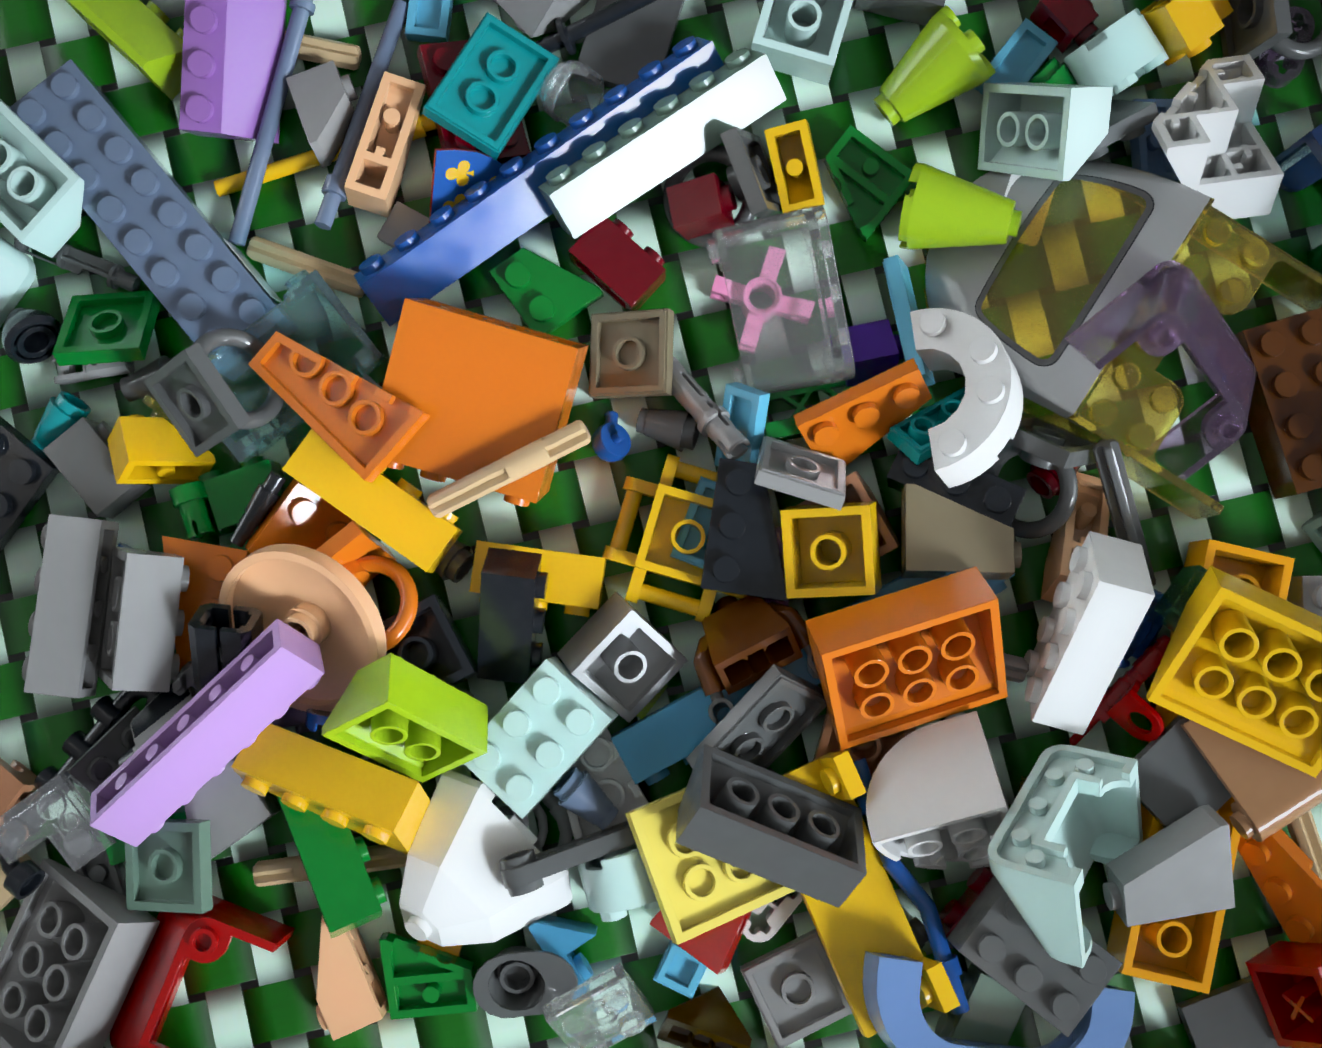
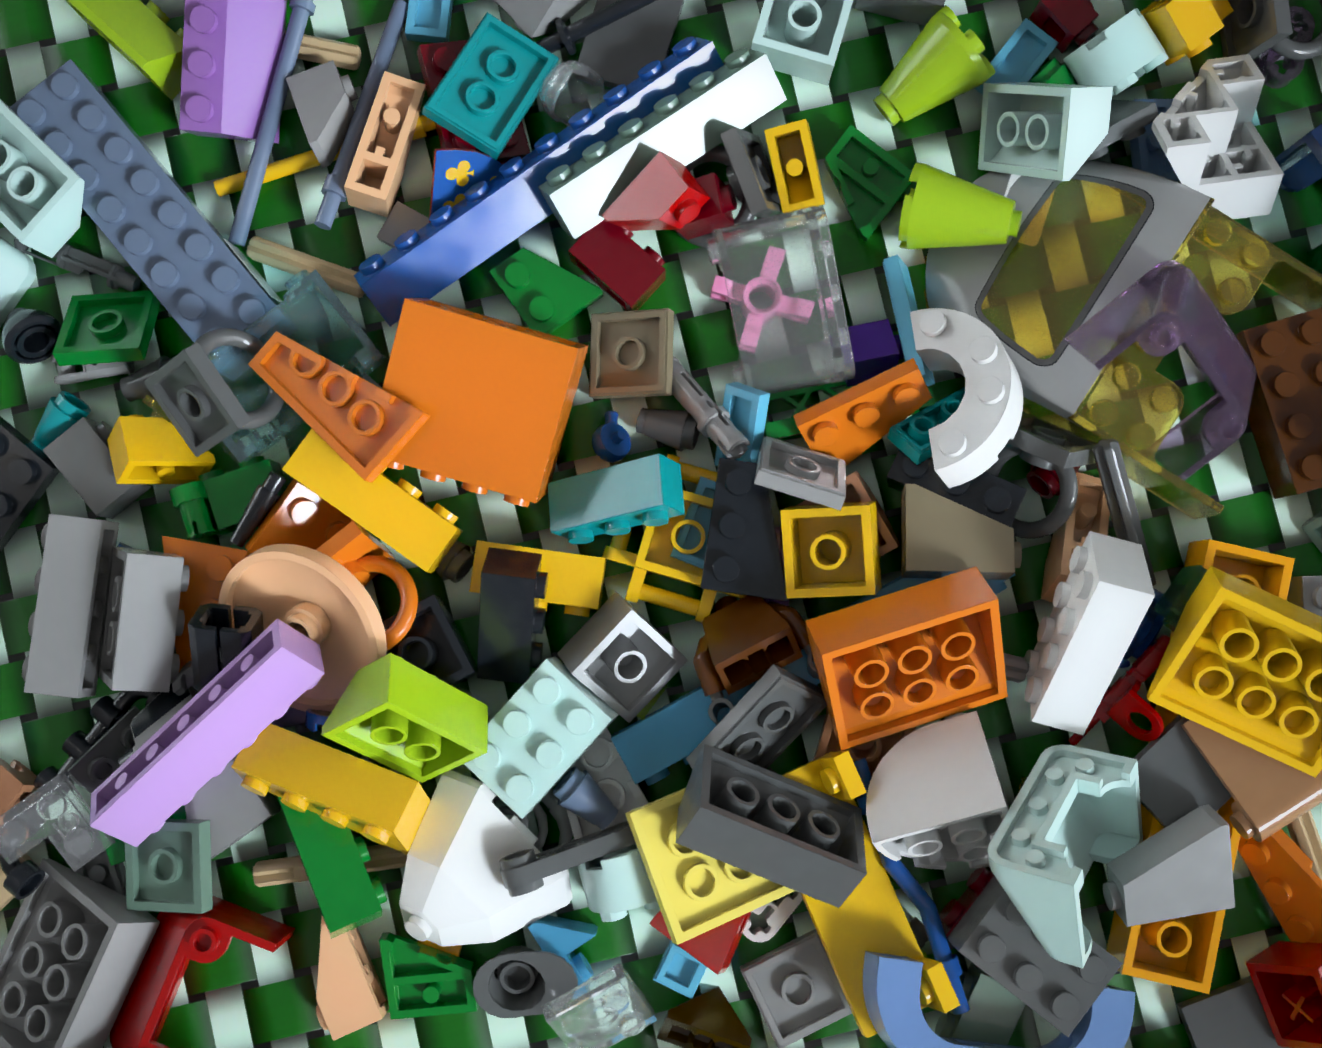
tan axle [426,420,591,518] -> none
none -> teal brick [548,453,685,544]
none -> slope [602,151,710,231]

